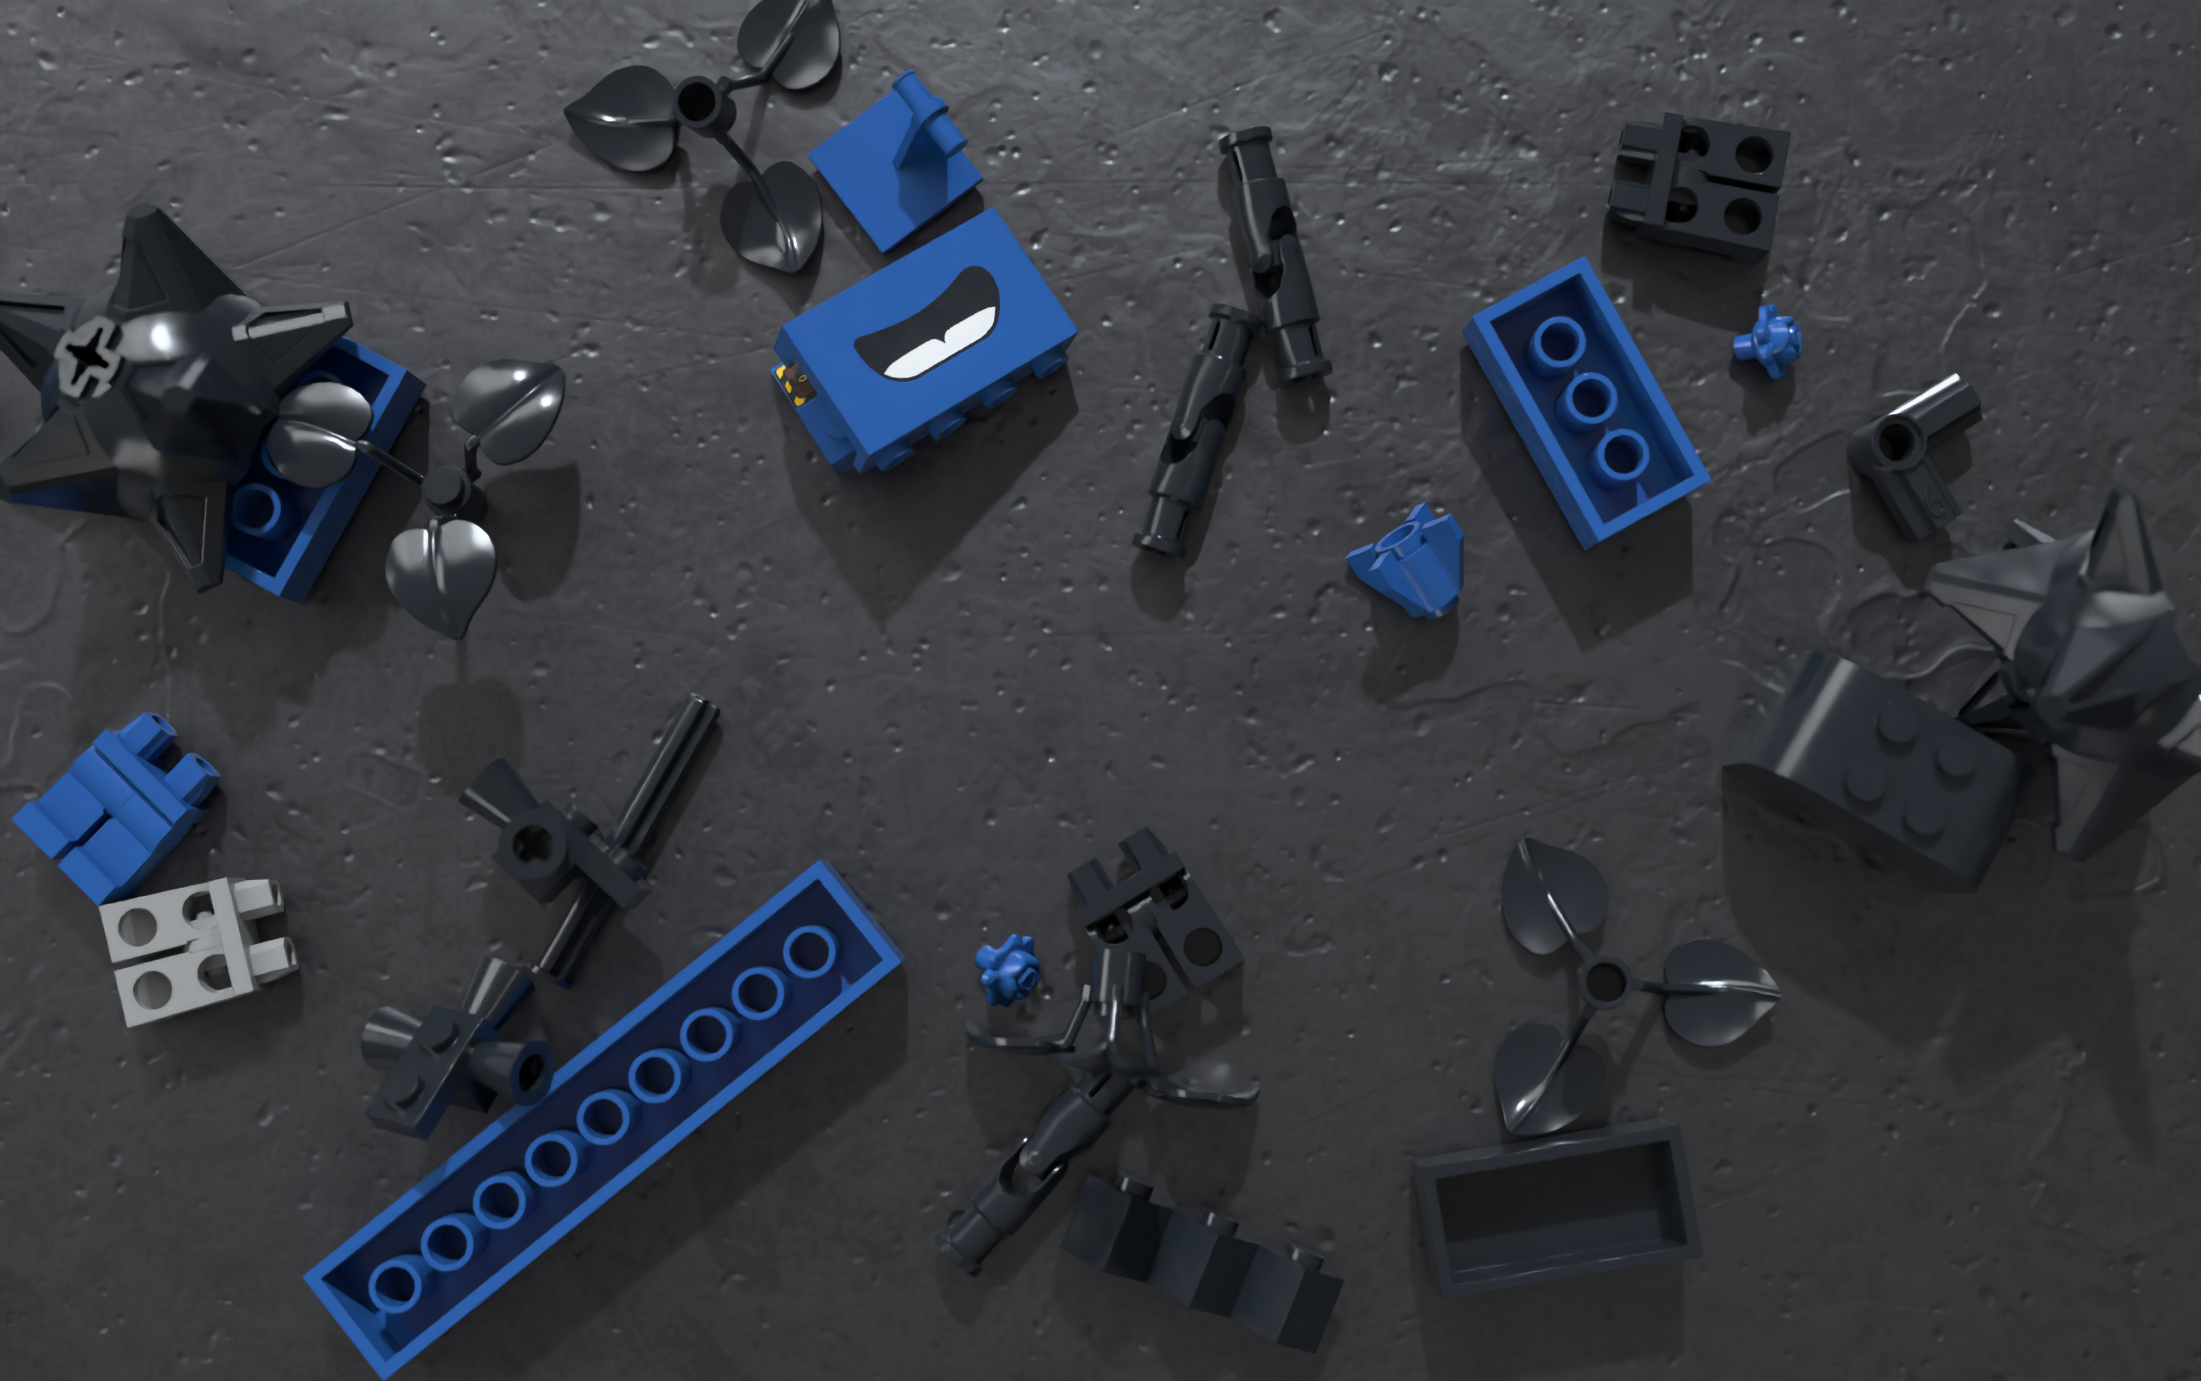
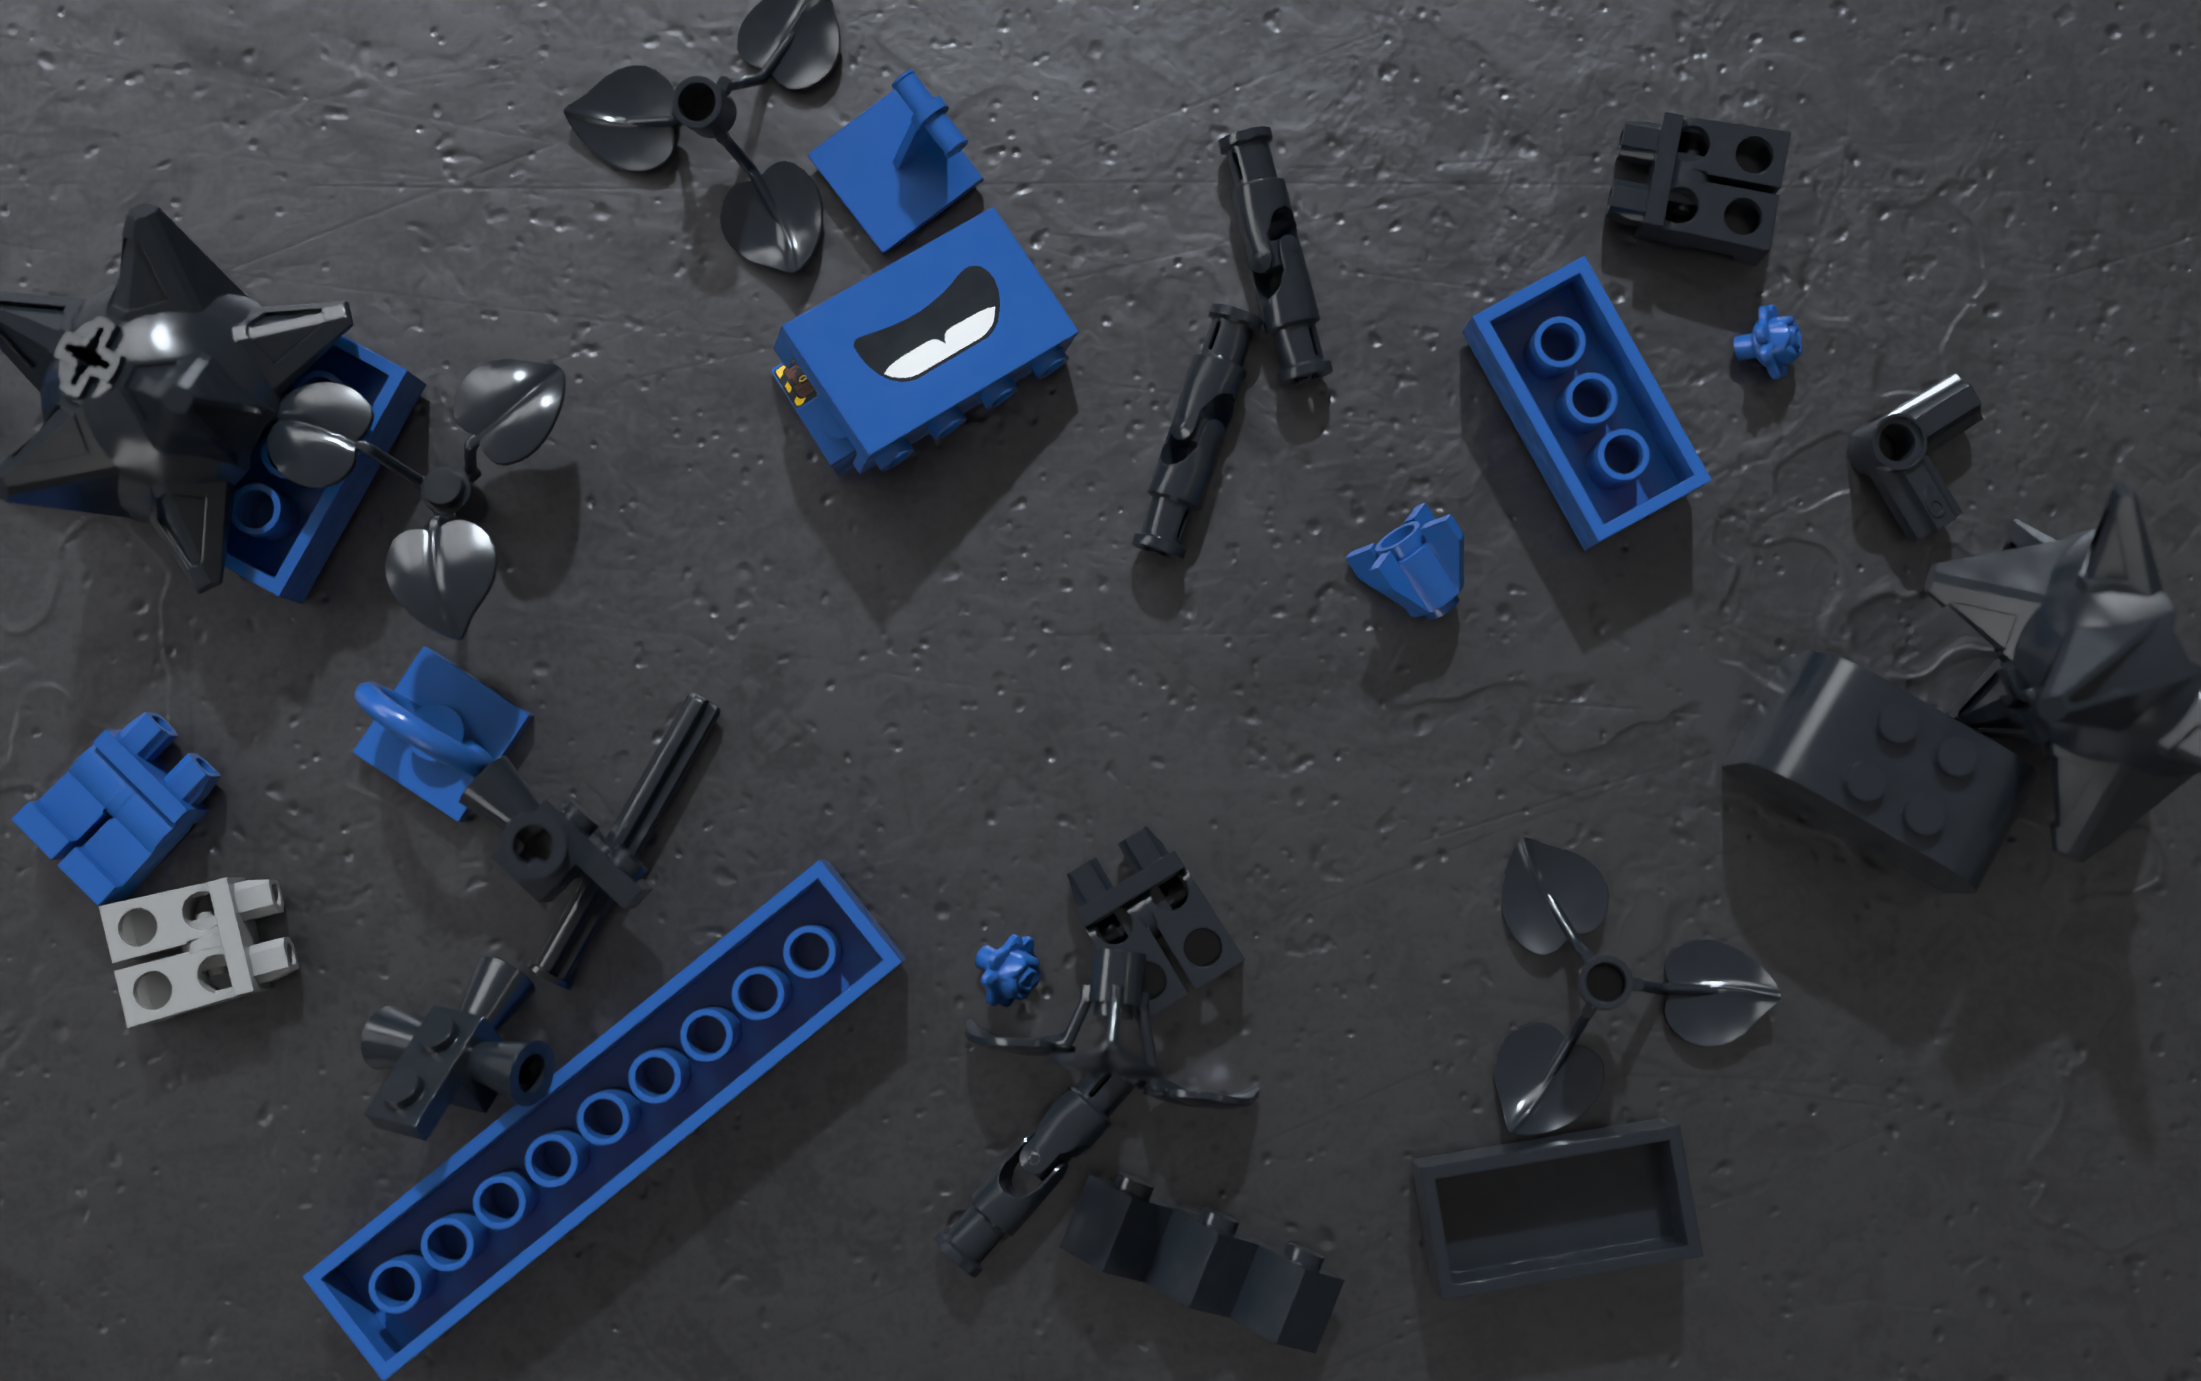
none -> blue tile [353,646,535,822]

